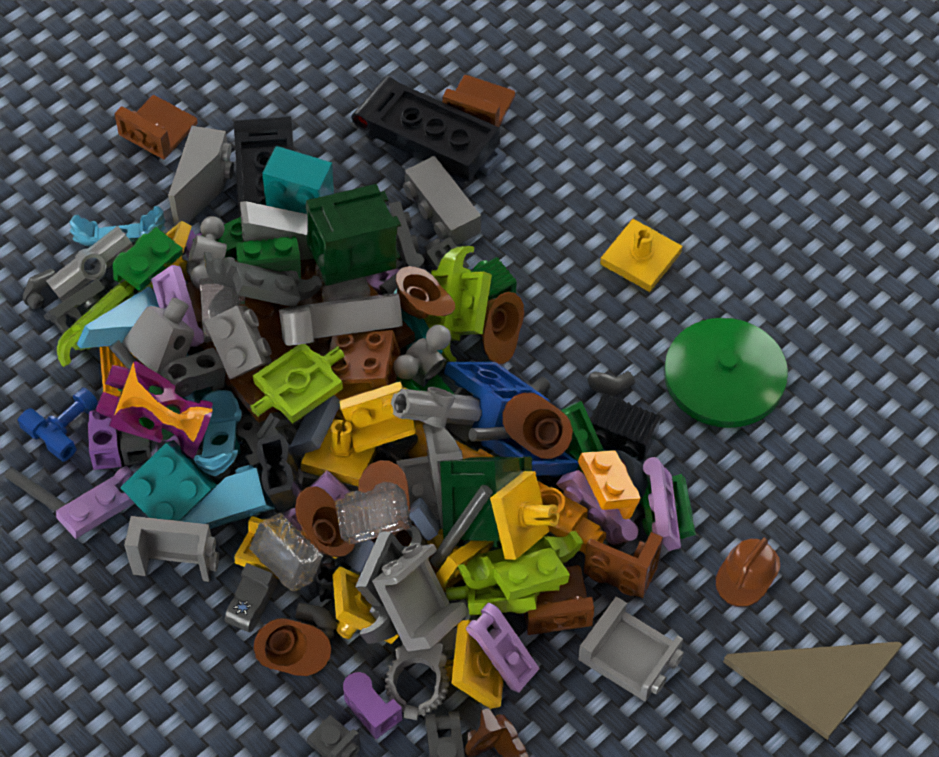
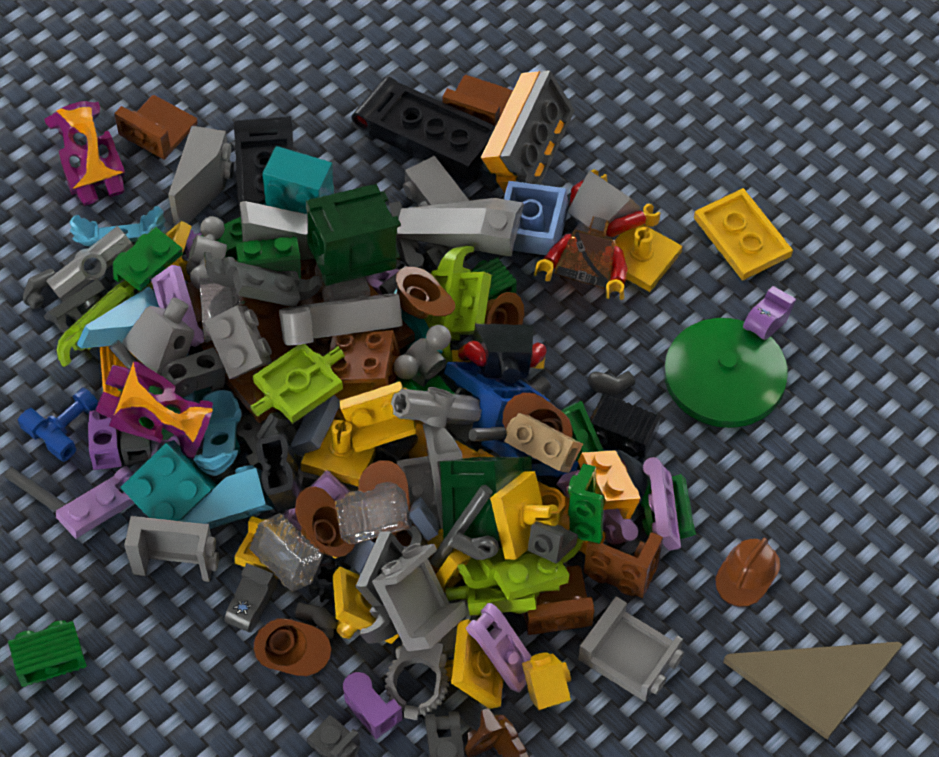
none -> green brick [8,620,87,687]
none -> magenta hips [44,101,125,206]
none -> light grey wedge [396,198,524,257]
none -> dark grey arm [449,531,499,560]
none -> black torso [452,324,546,384]
none -> dark grey piece [481,70,575,193]
none -> light blue brick [504,181,569,255]
none -> tan brick [504,413,583,473]
none -> yellow brick [522,653,571,710]
none -> dark grey bracket [528,522,578,563]
none -> torso [534,216,628,300]
none -> light grey torso [568,169,661,240]
none -> green bracket [568,463,604,544]
none -> yellow plate [694,188,793,281]
none -> medium lavender leg [743,286,796,340]

